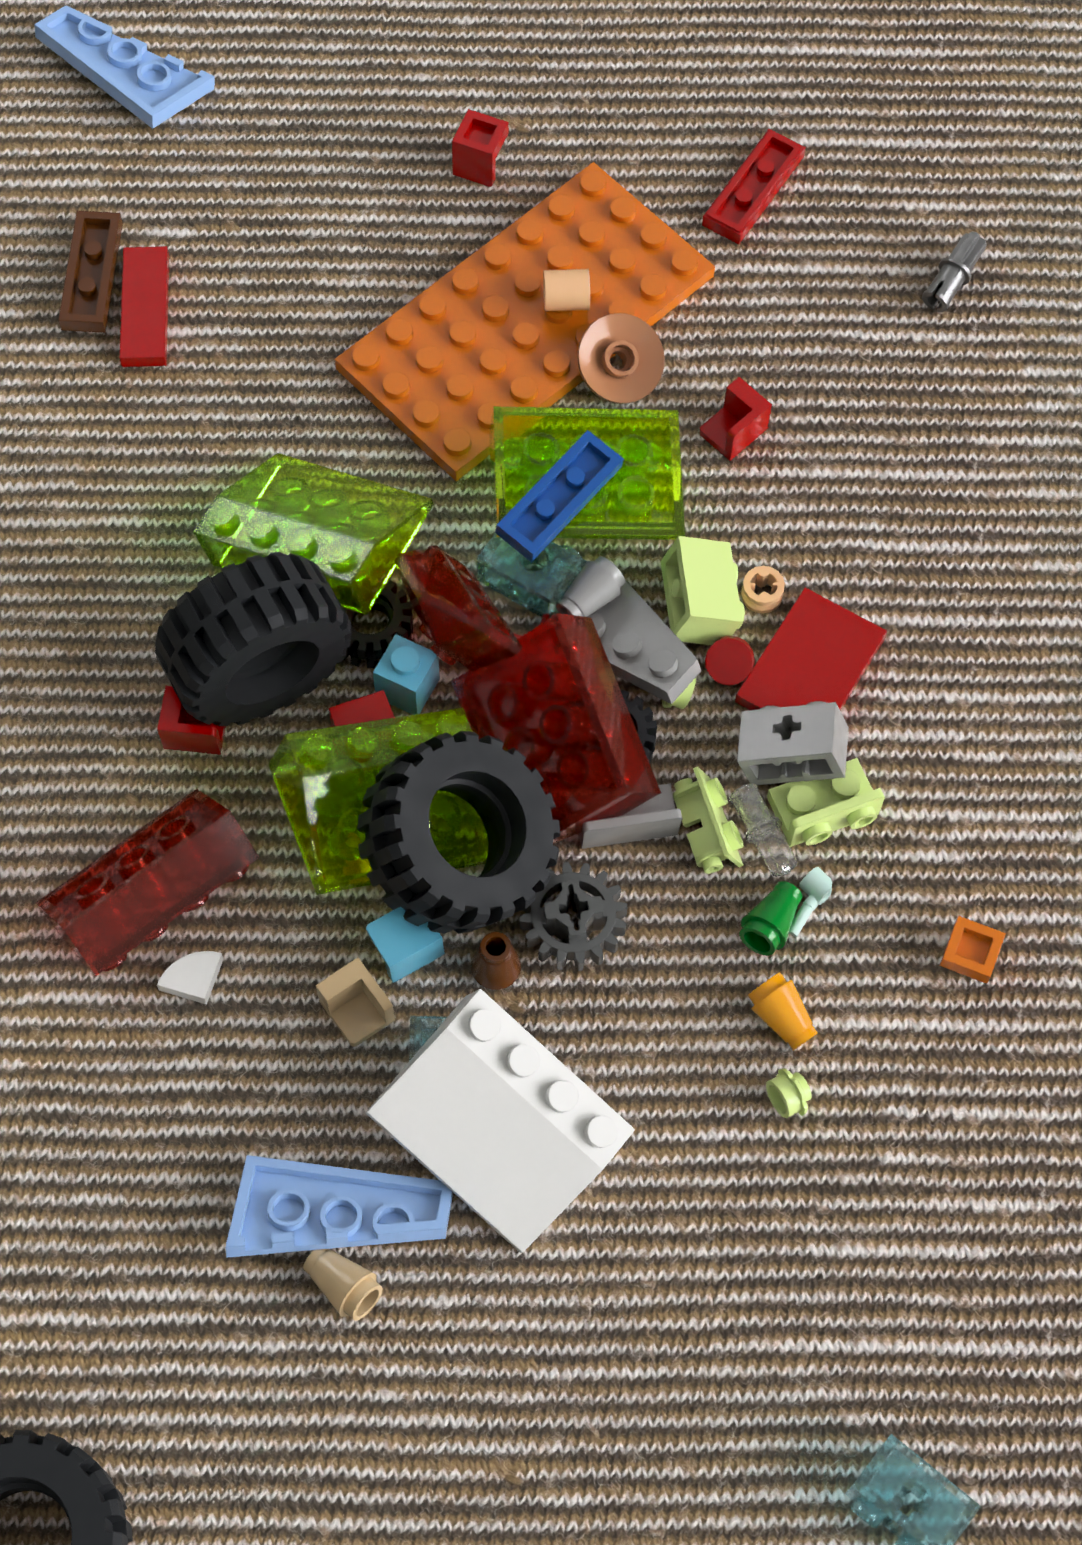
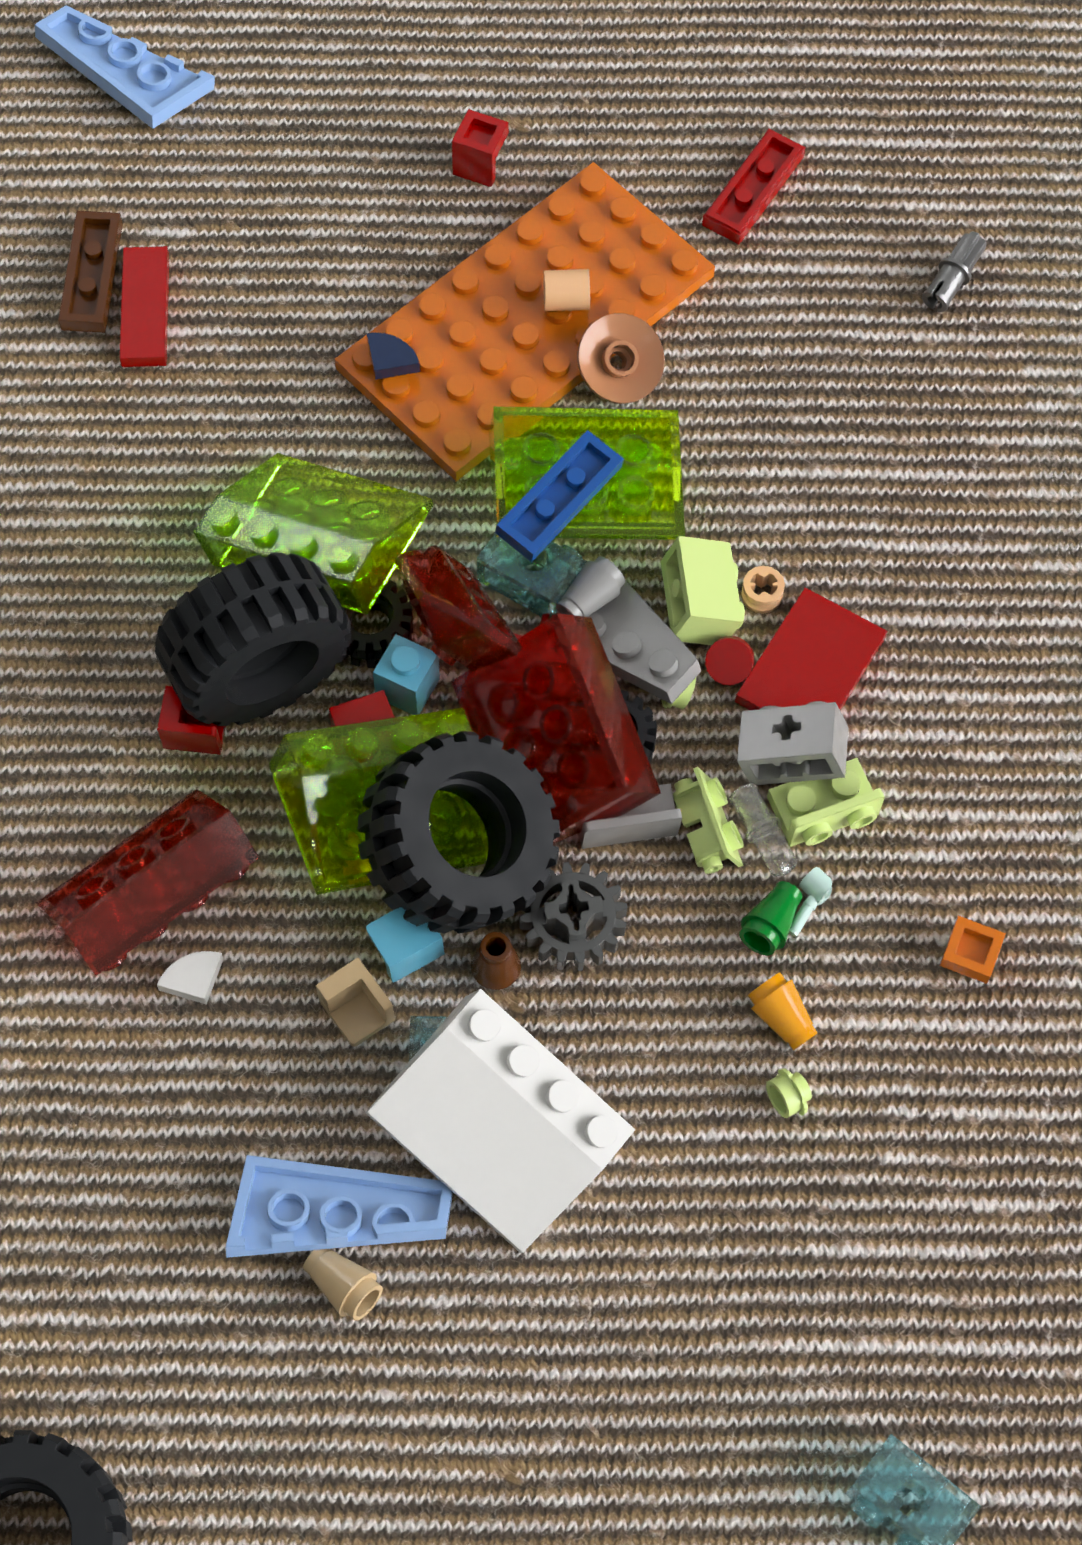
red panel [700,377,772,461] -> none
none -> dark blue tile [366,333,420,380]

